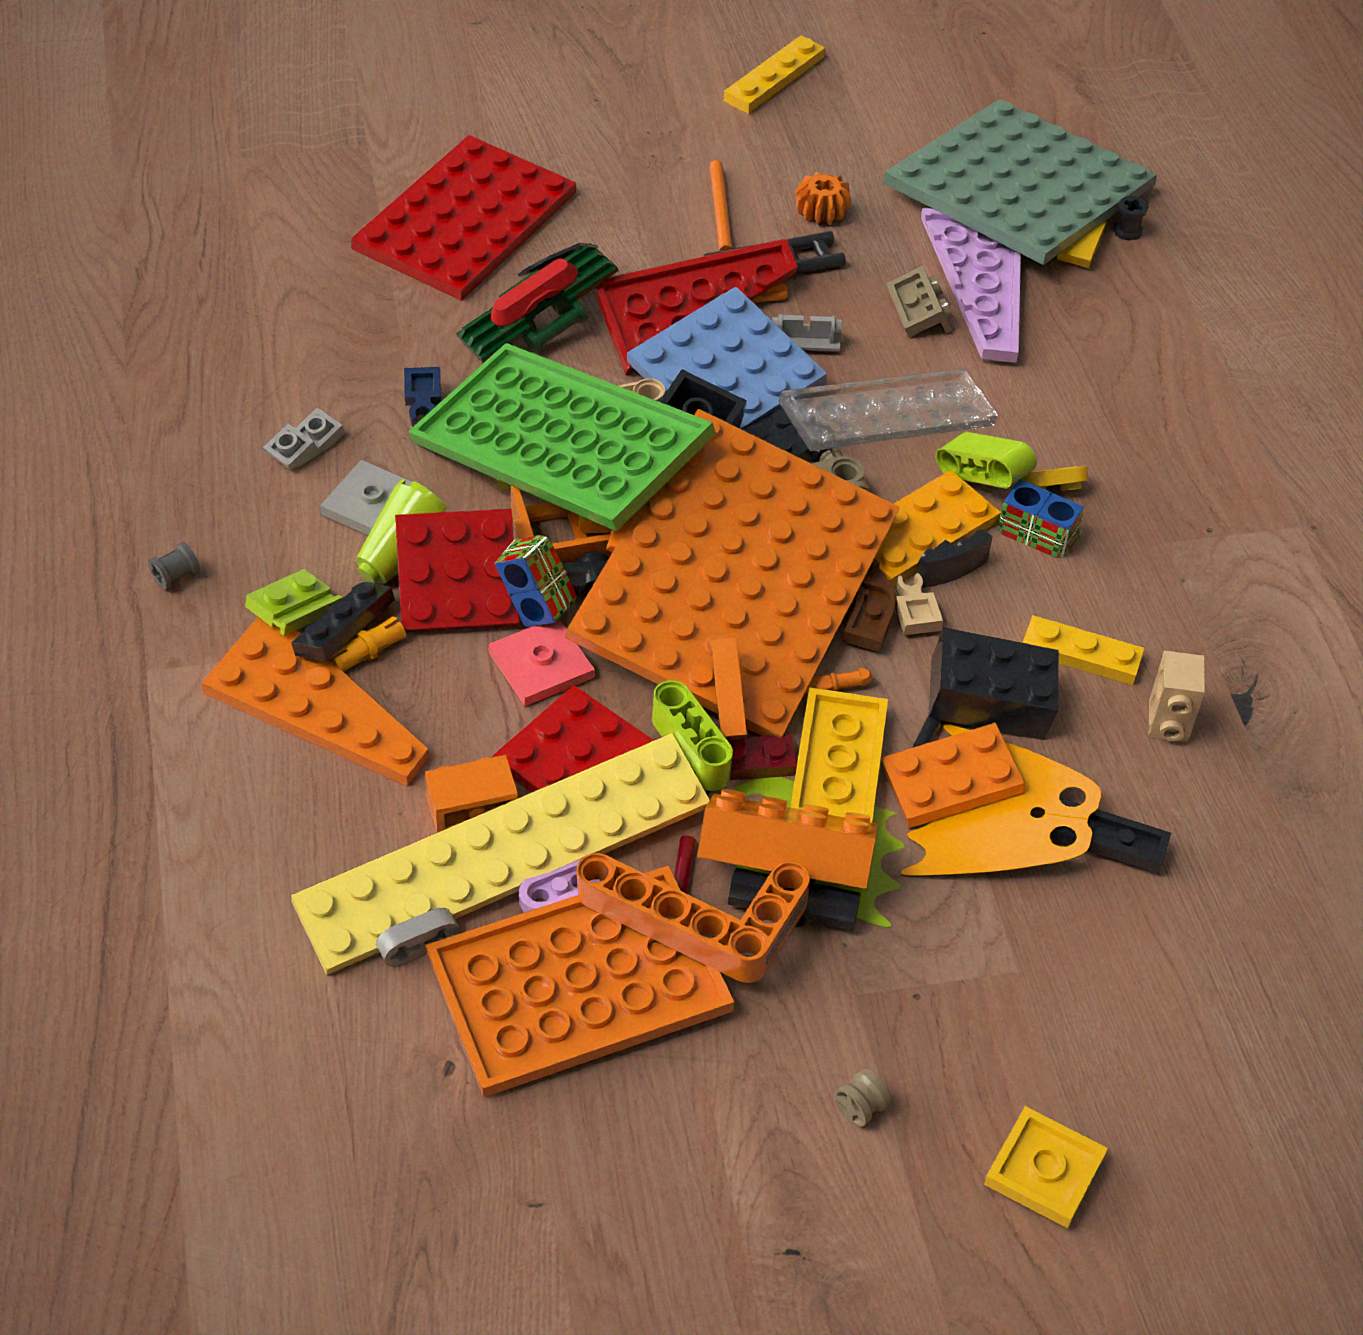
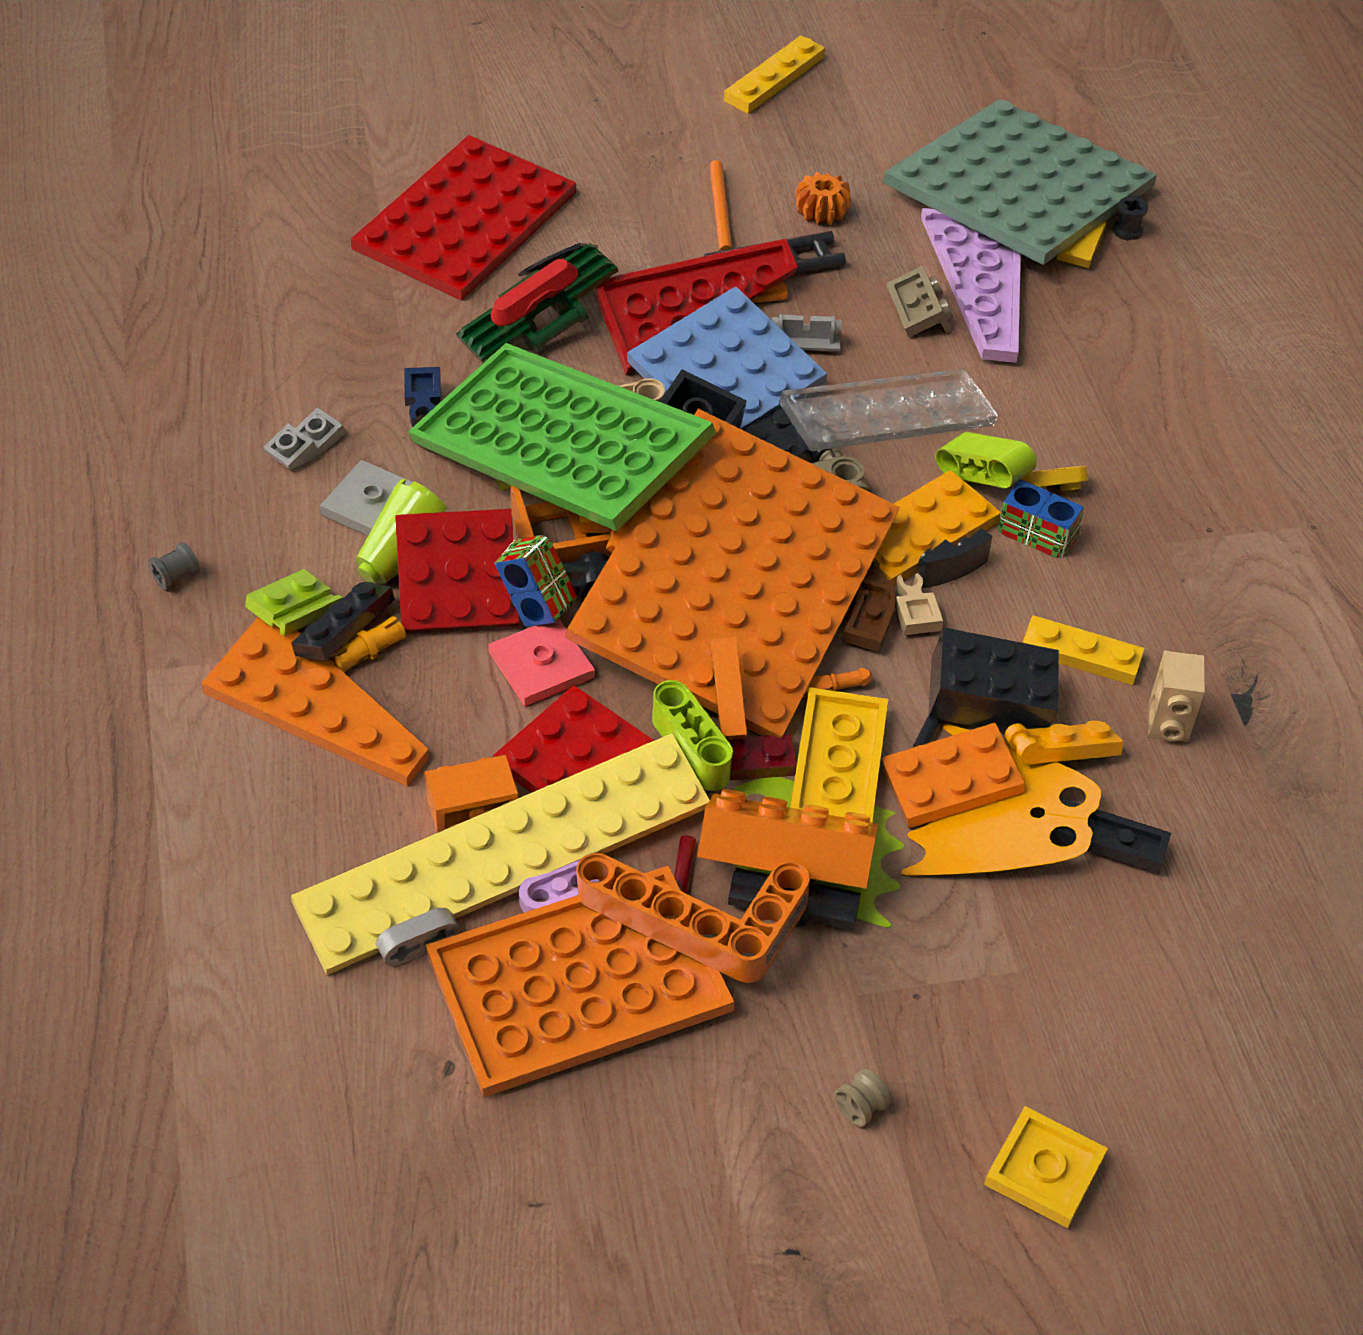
none -> light orange plate [1004,720,1124,764]

